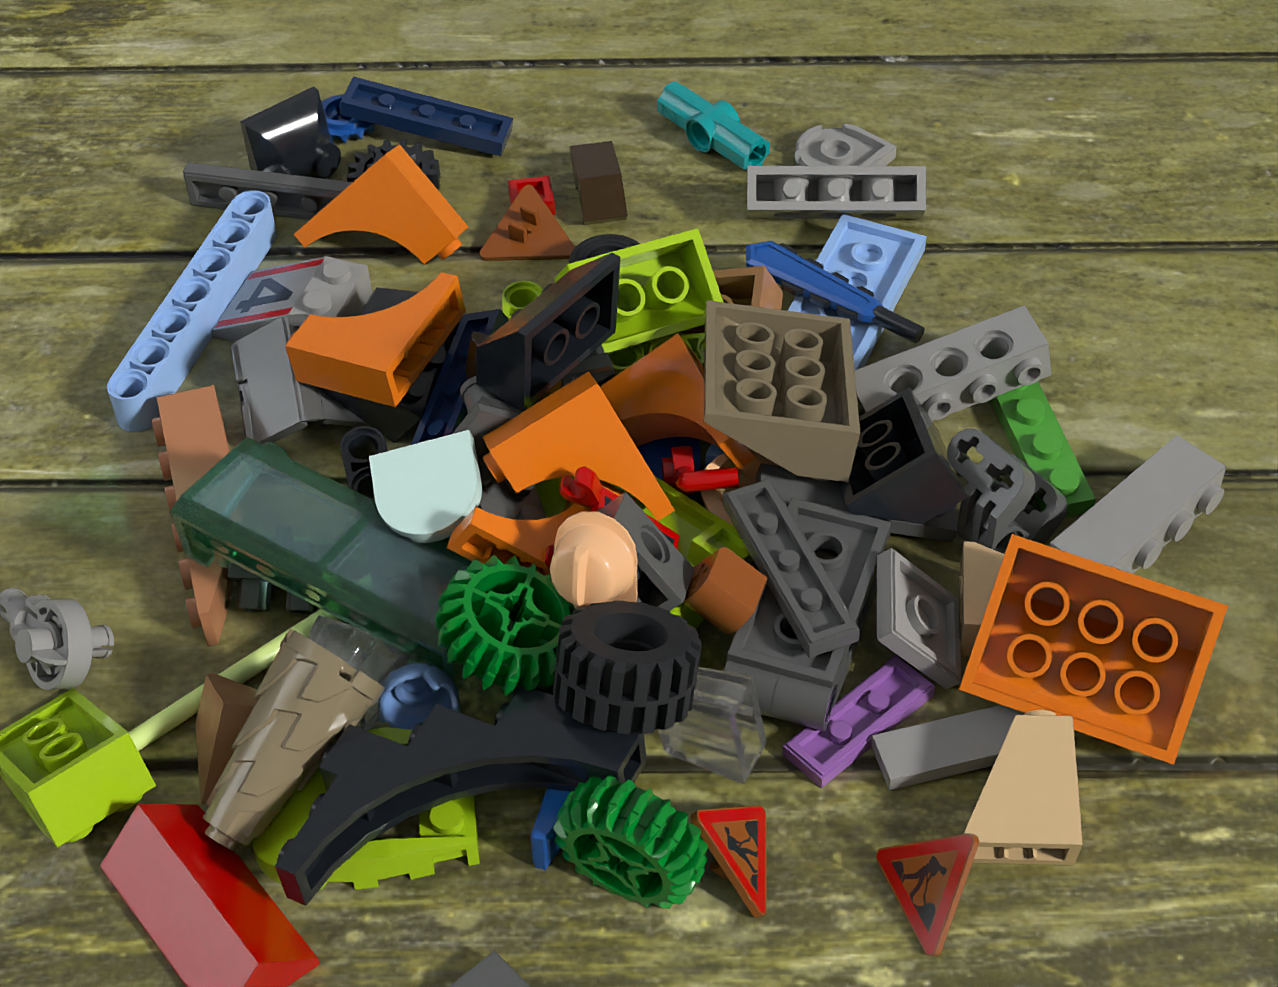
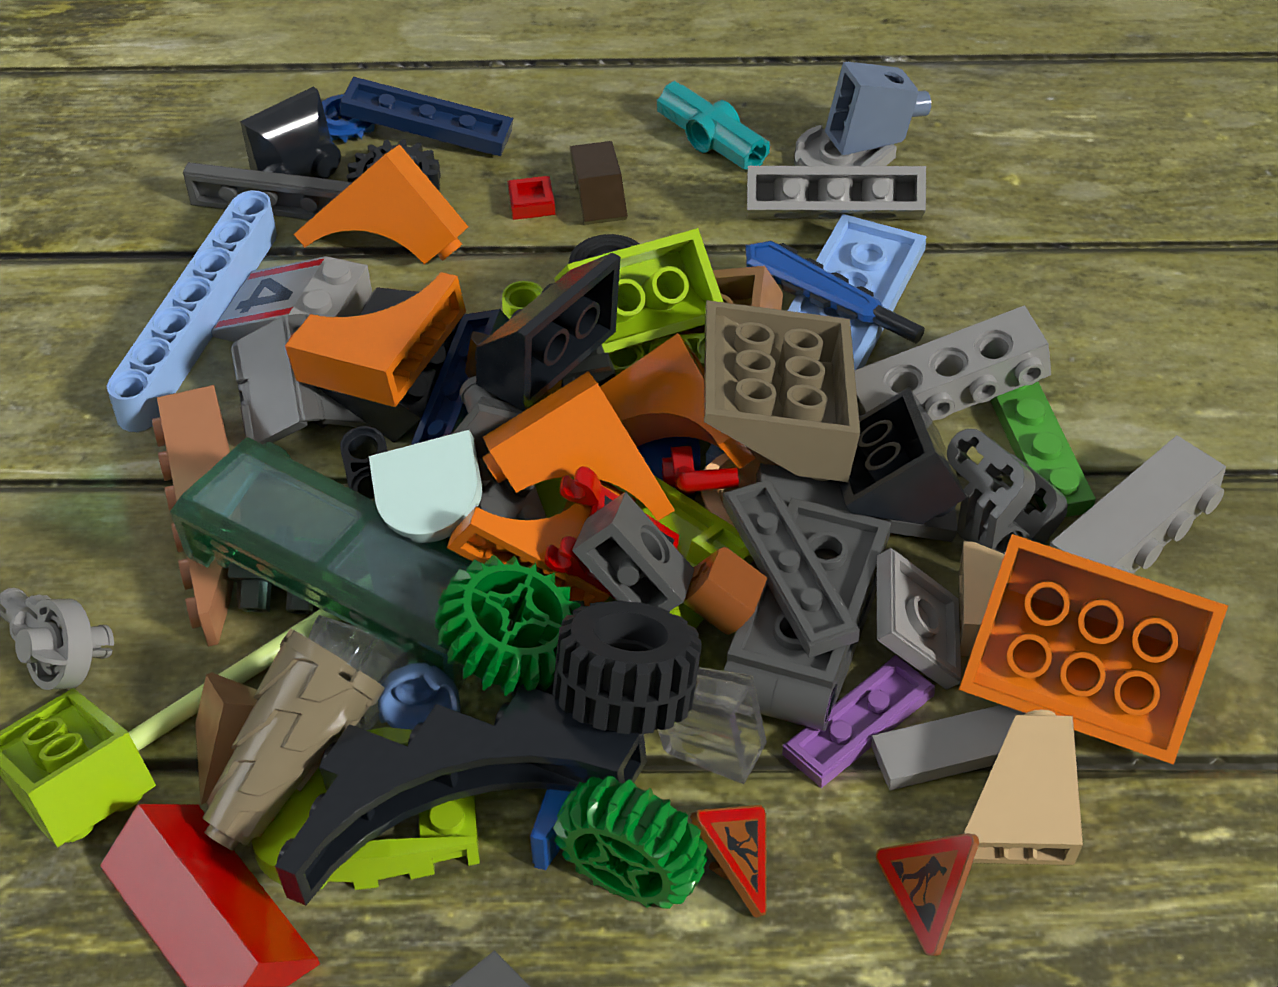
dark orange piece [480,185,575,261] -> none
light nougat piece [550,511,638,609] -> none
none -> sand blue torso [825,62,931,155]

